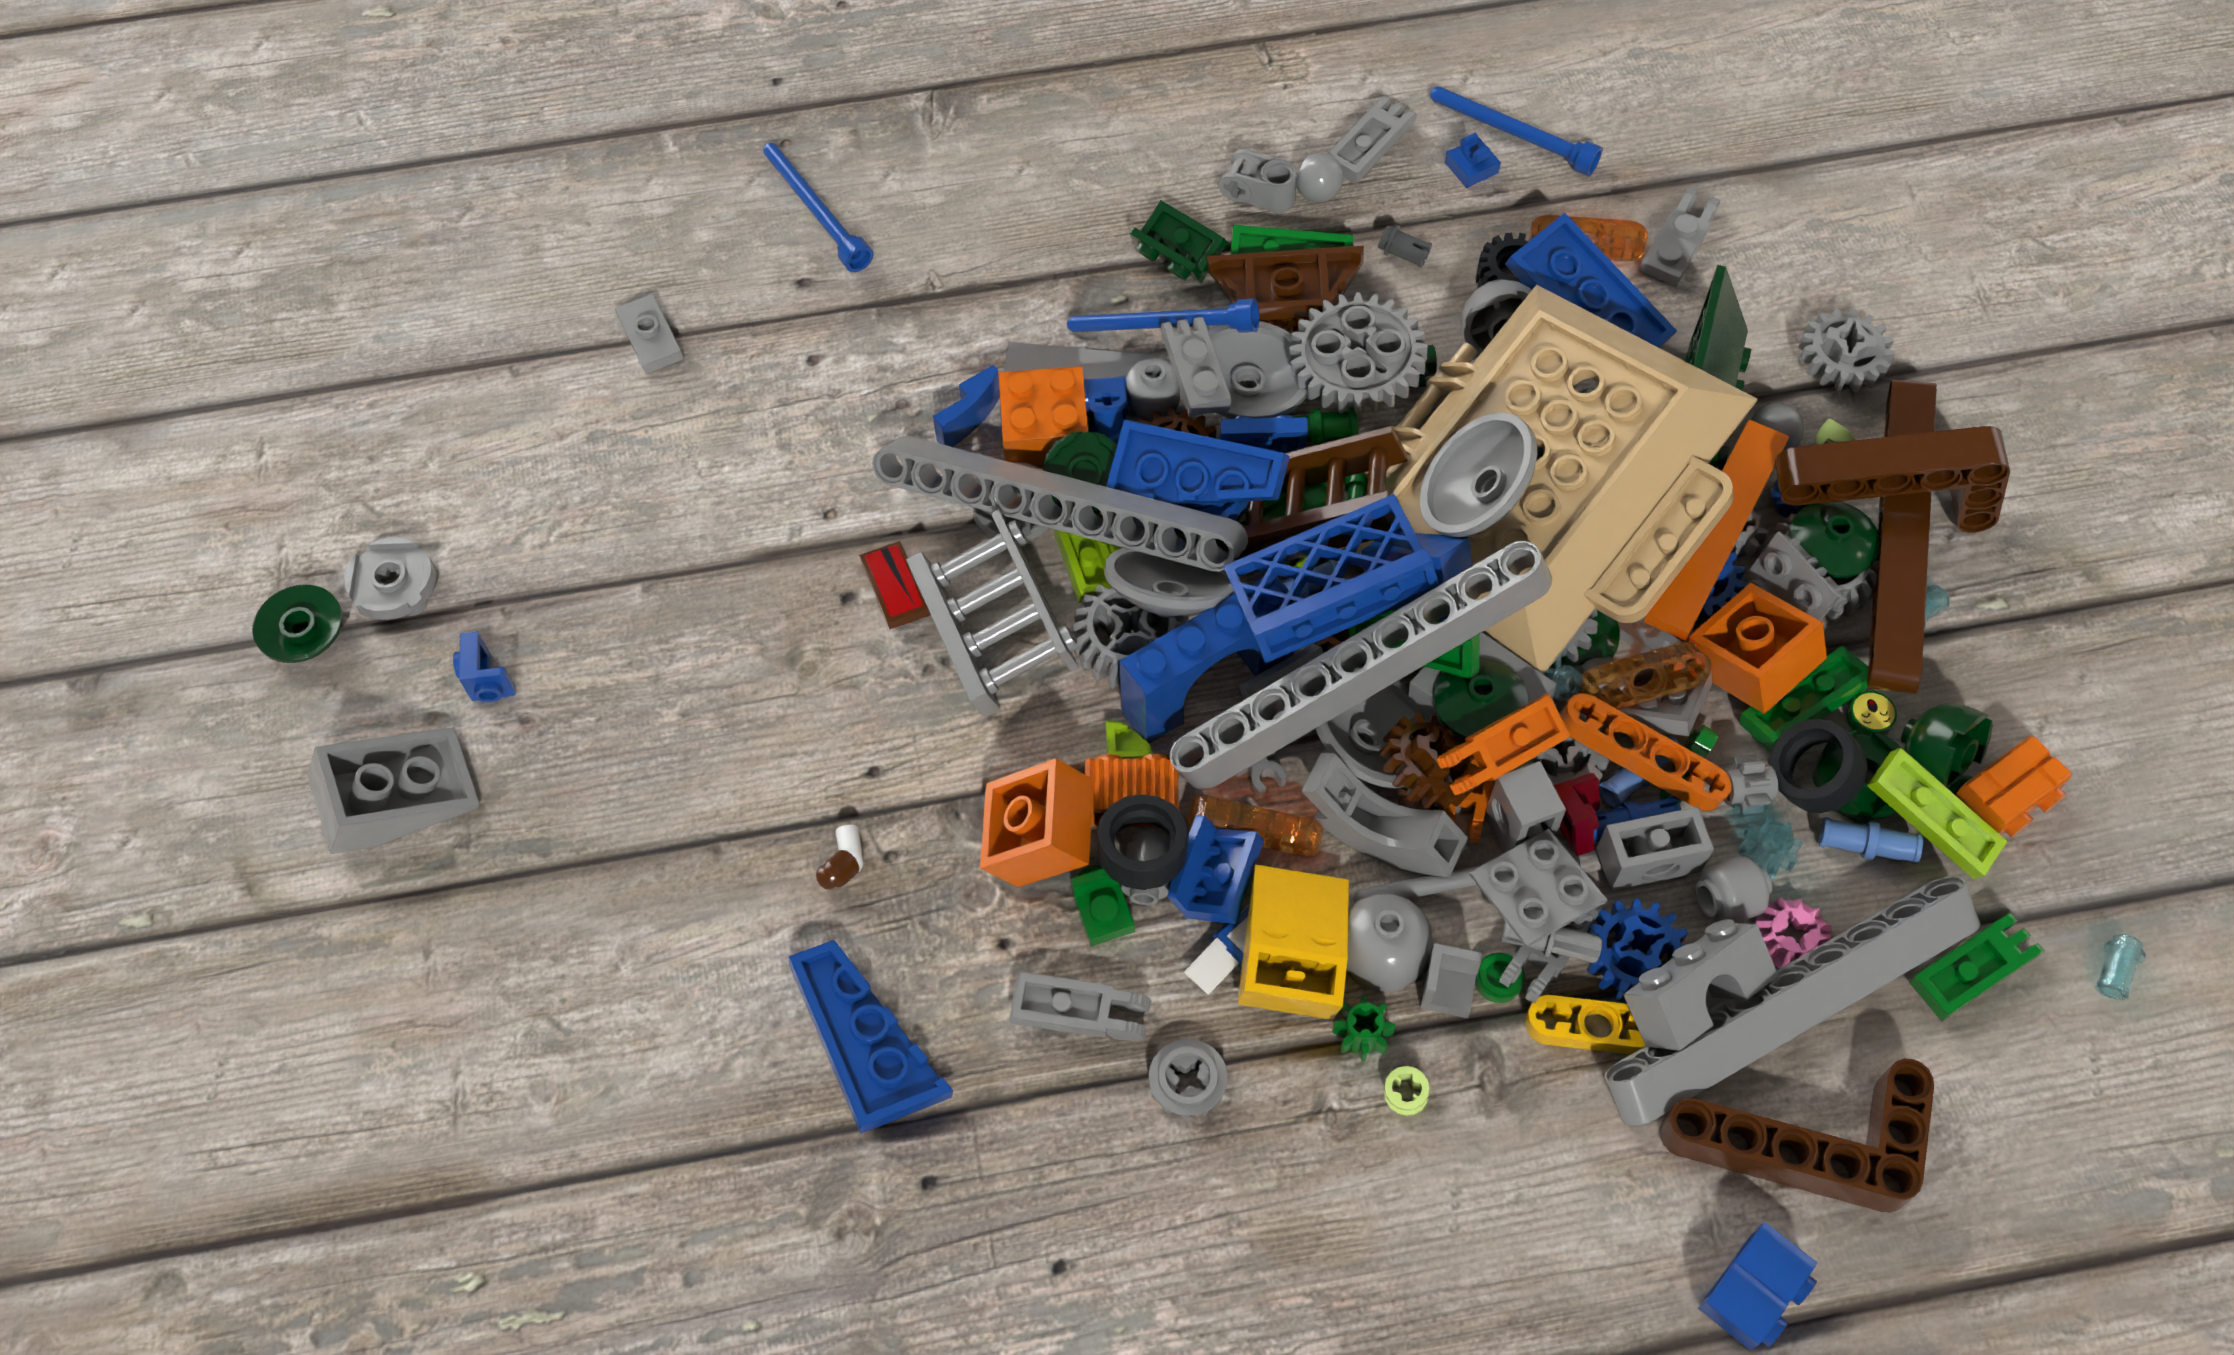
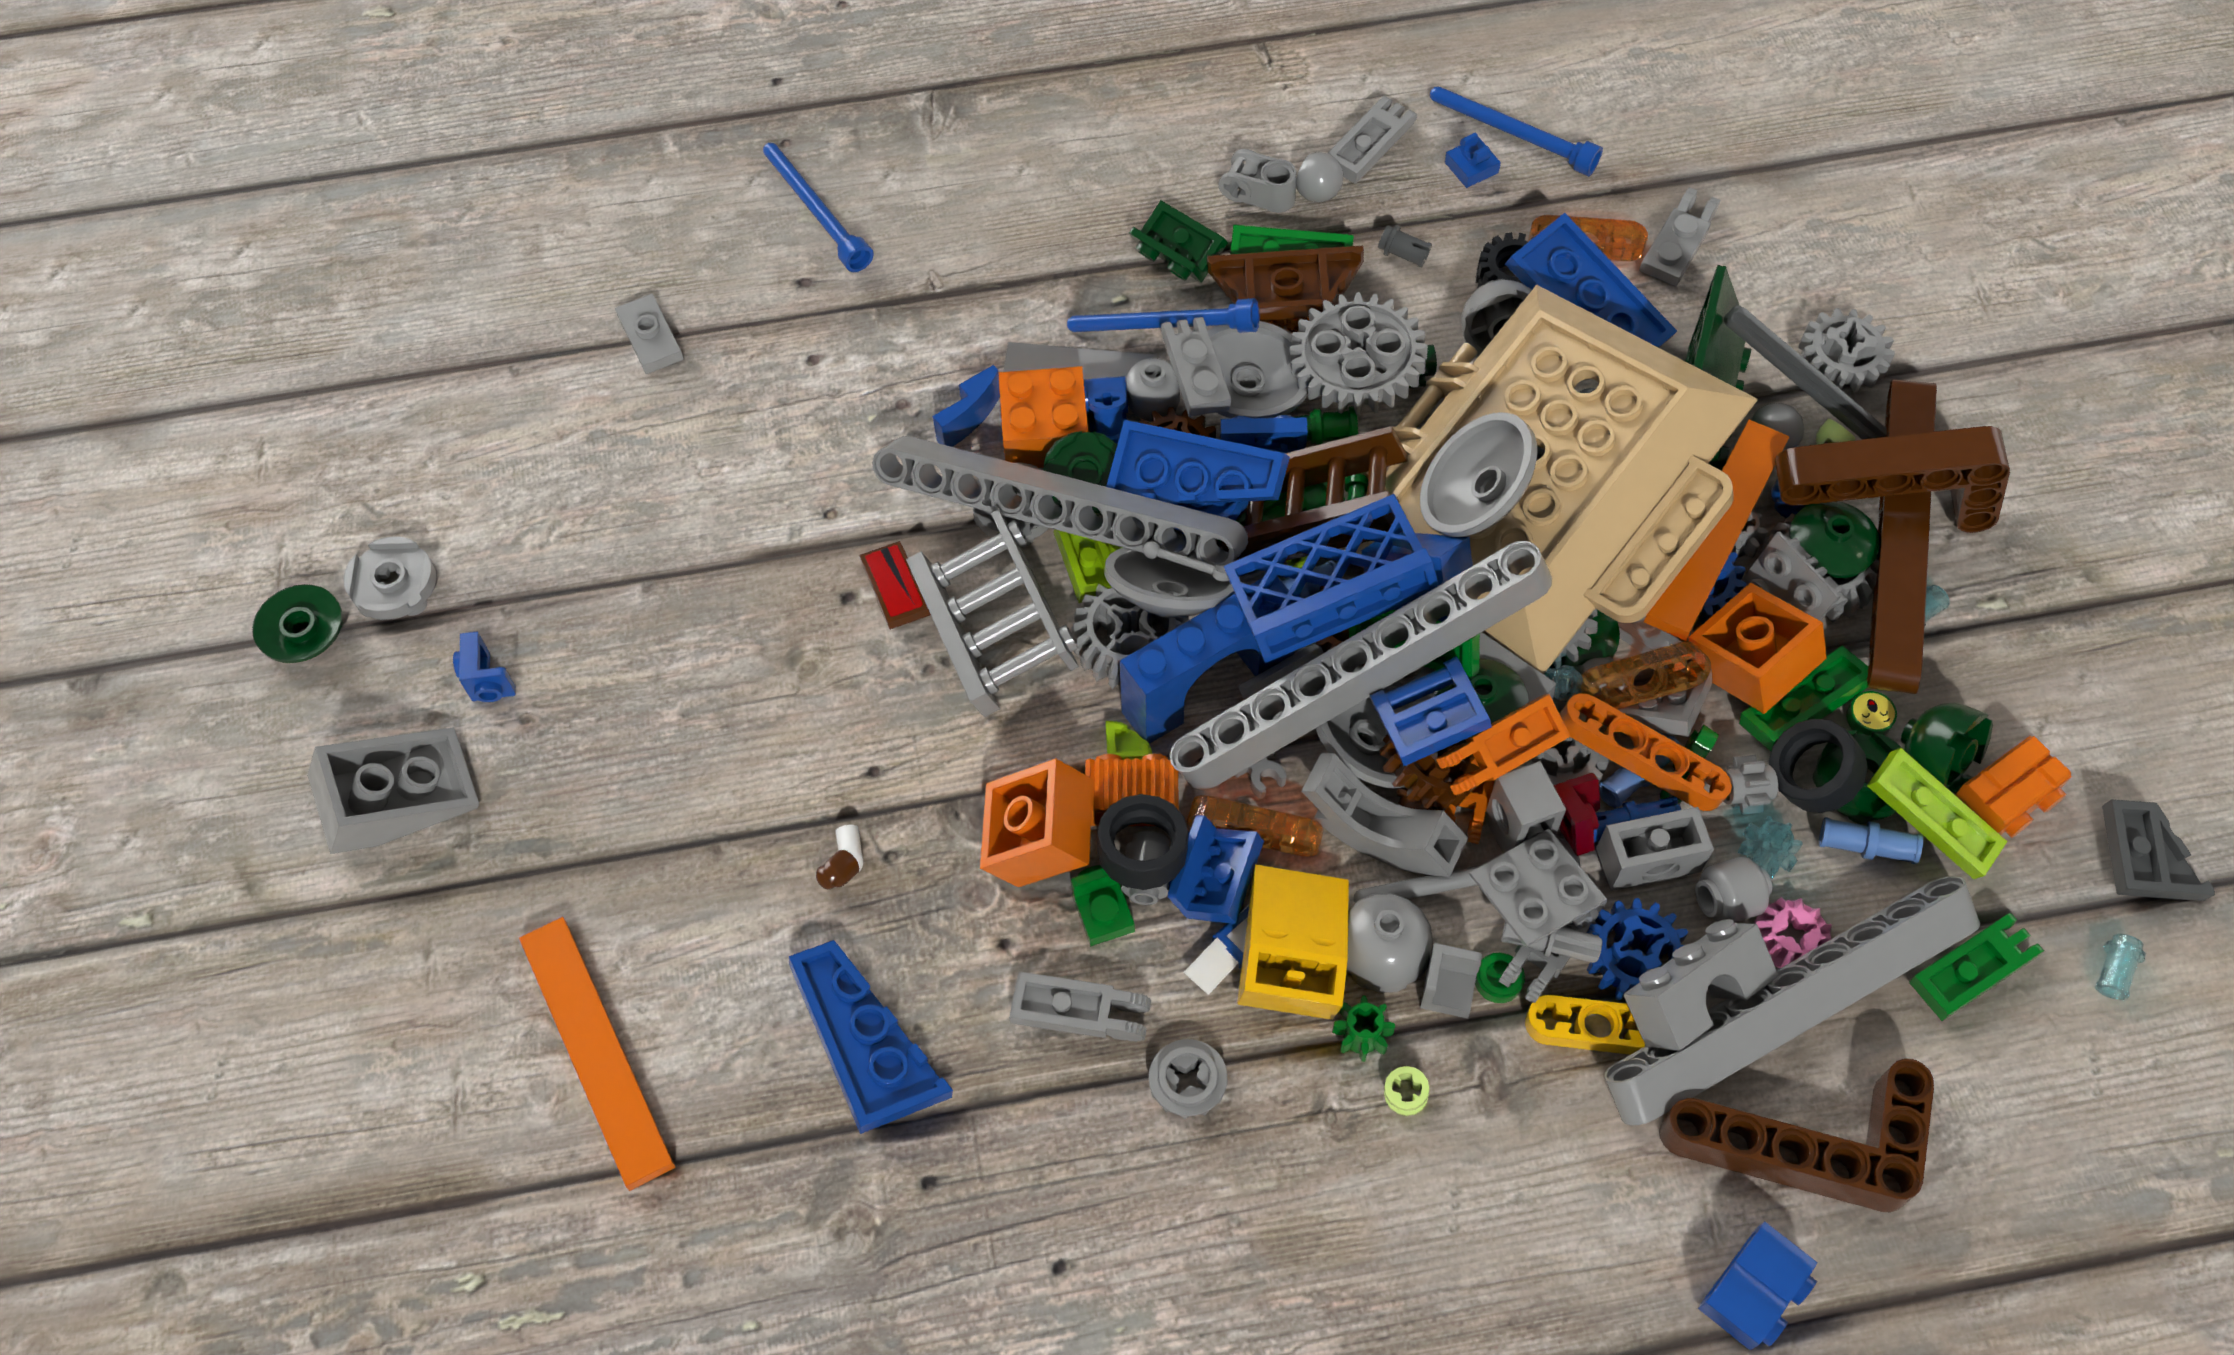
none -> orange tile [519,917,676,1191]
none -> light grey hinge [1143,541,1229,581]
none -> blue plate [1369,657,1492,766]
none -> dark grey axle [1724,305,1887,440]
none -> dark grey wing [2102,799,2215,901]

